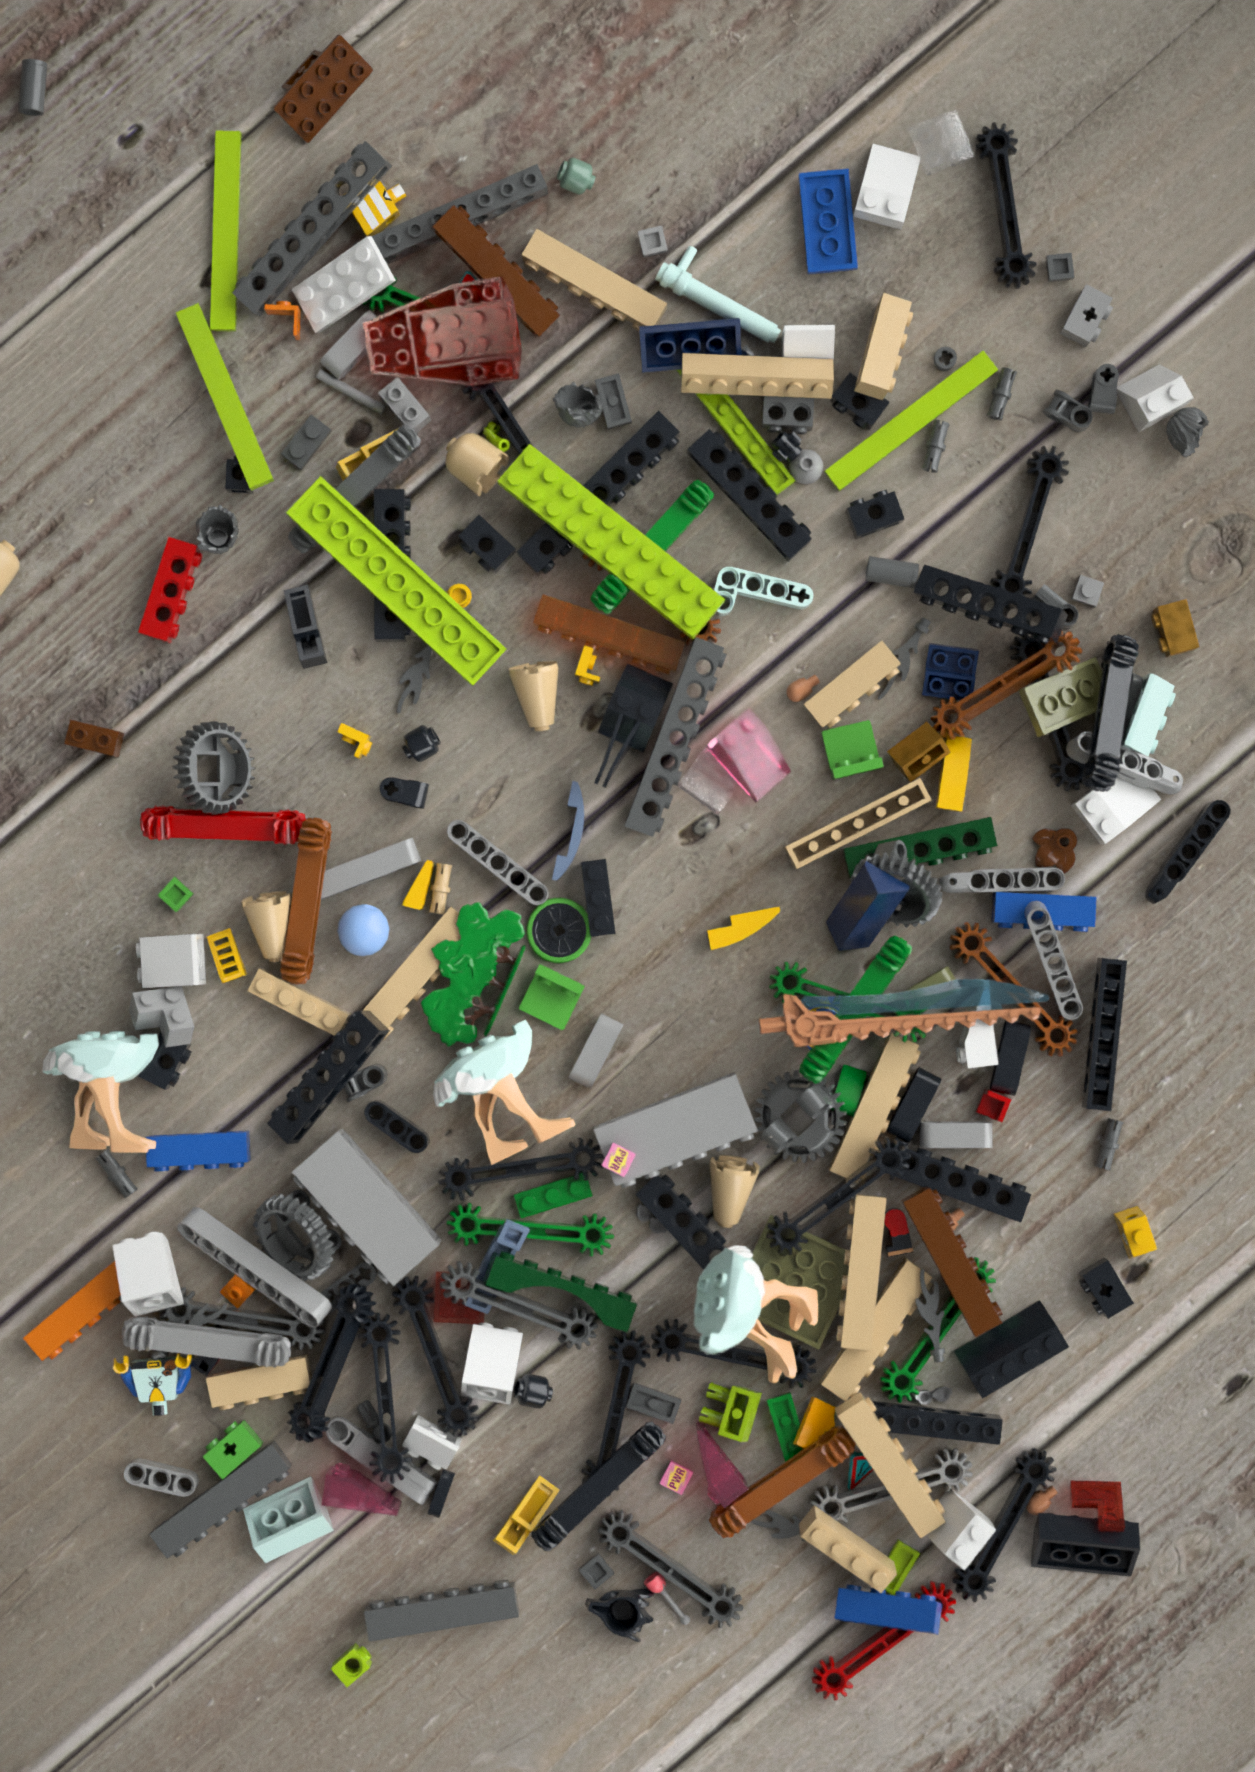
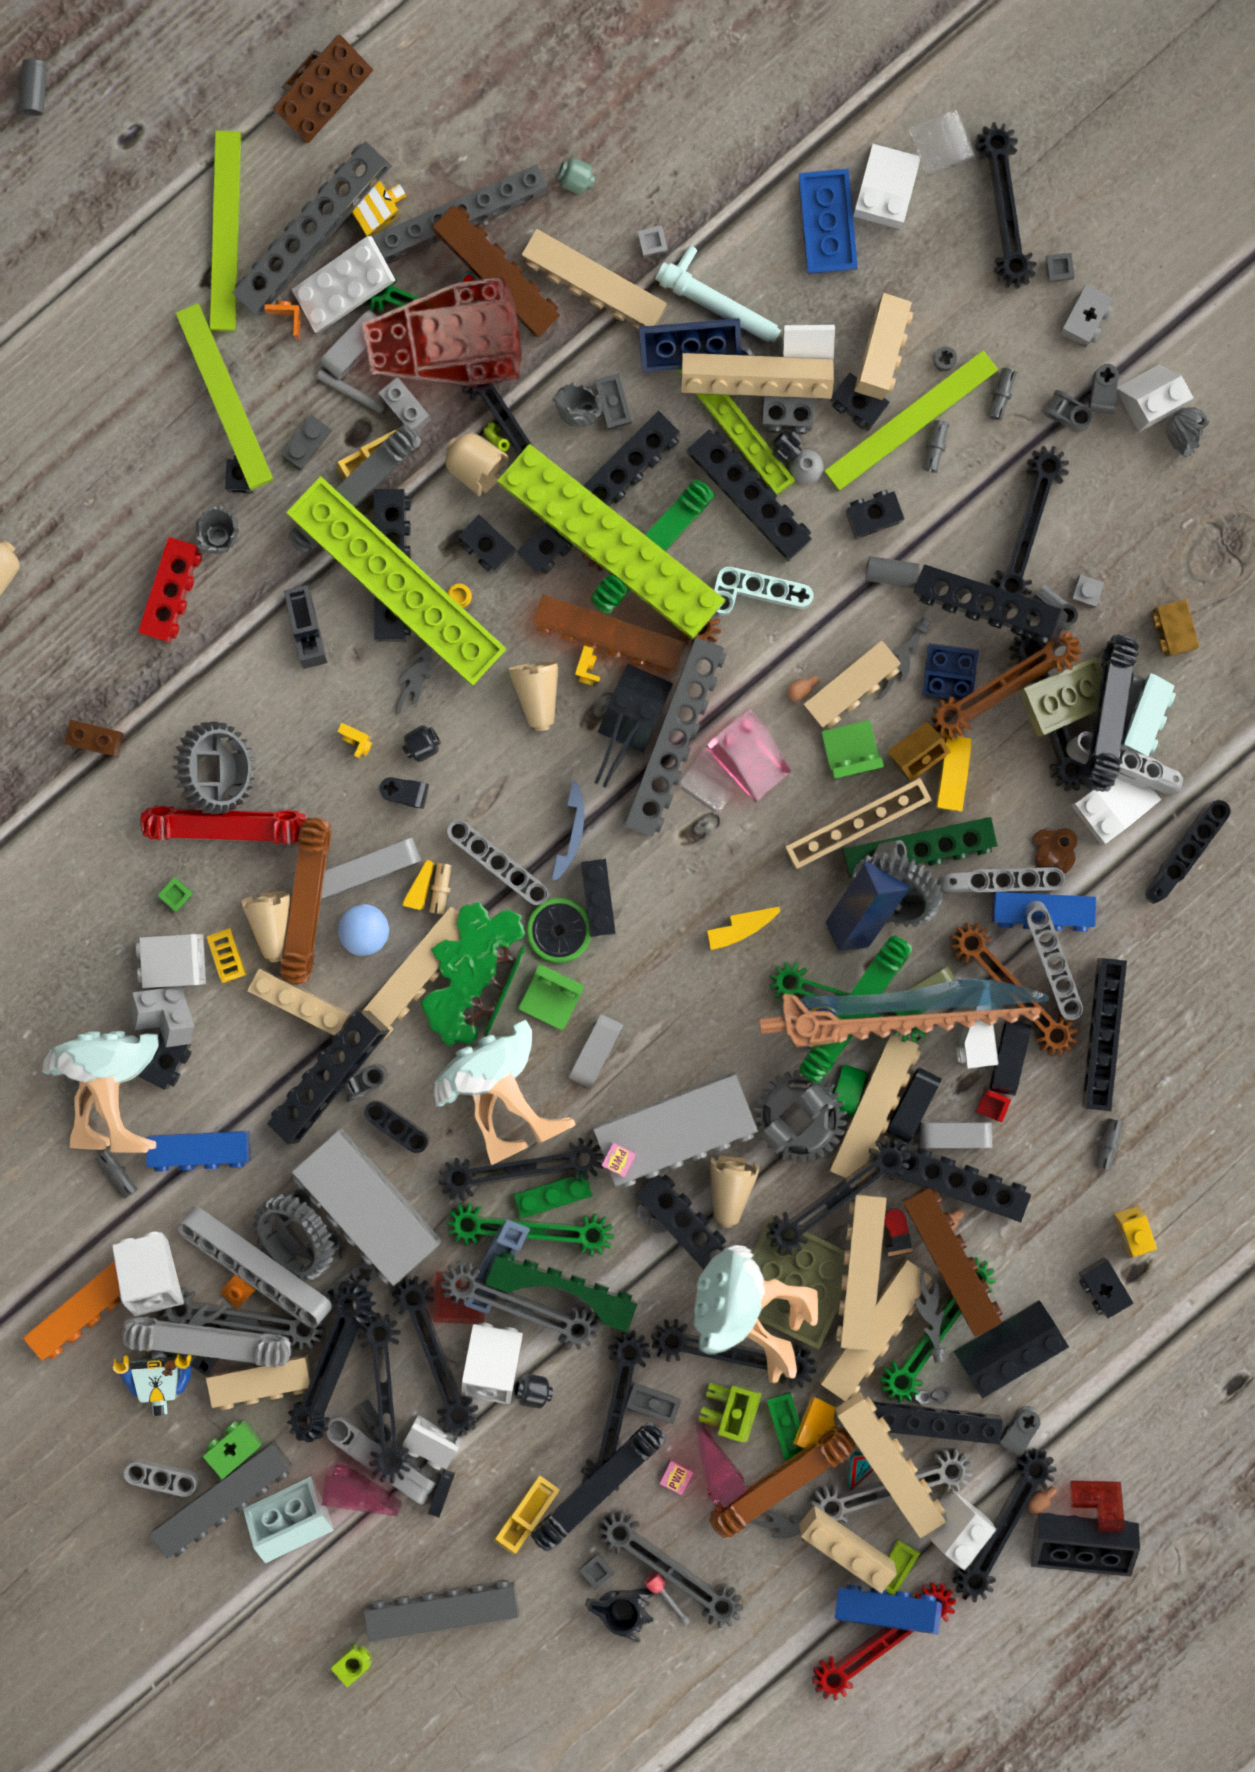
none -> dark grey piece [1000,1406,1041,1457]

